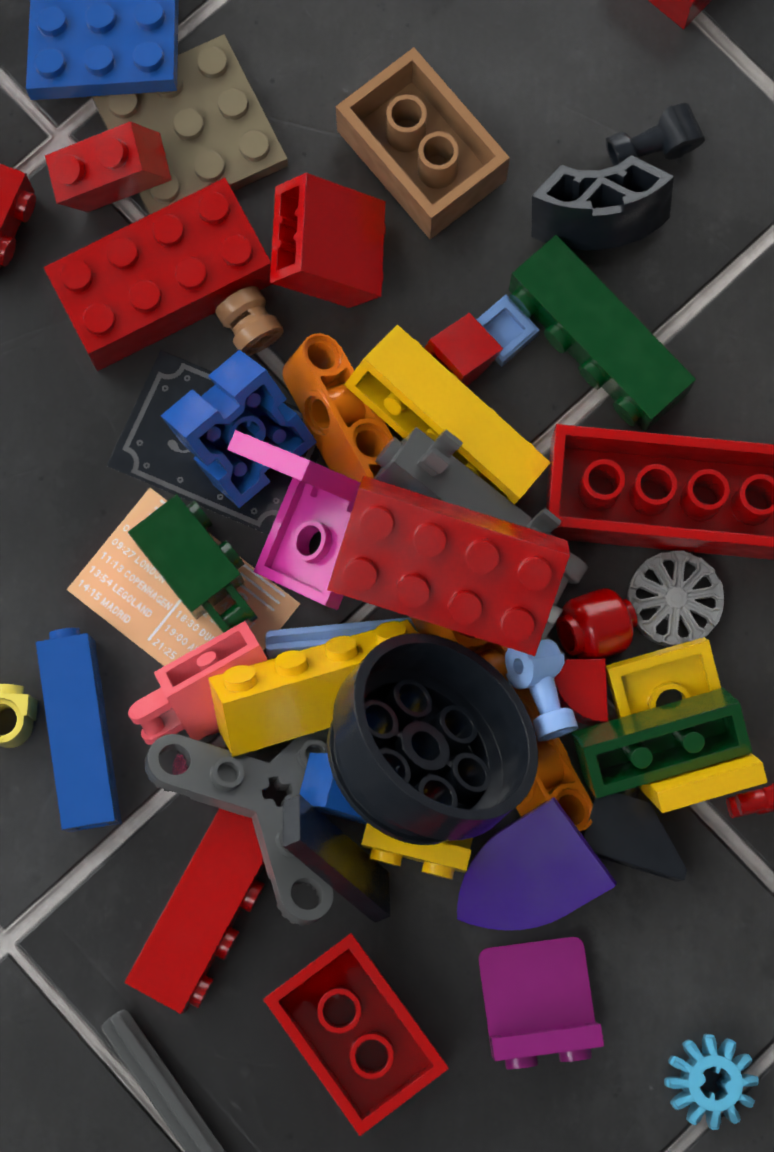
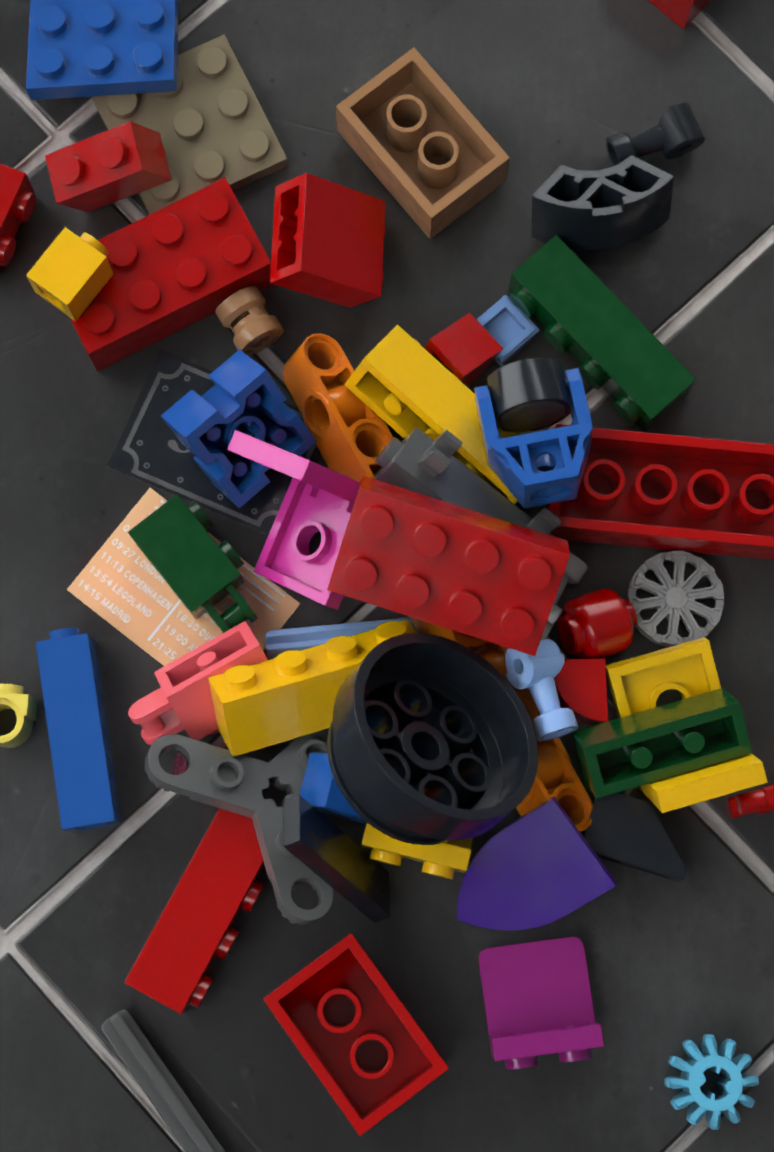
none -> yellow brick [26,227,114,322]
none -> blue piece [474,358,593,509]

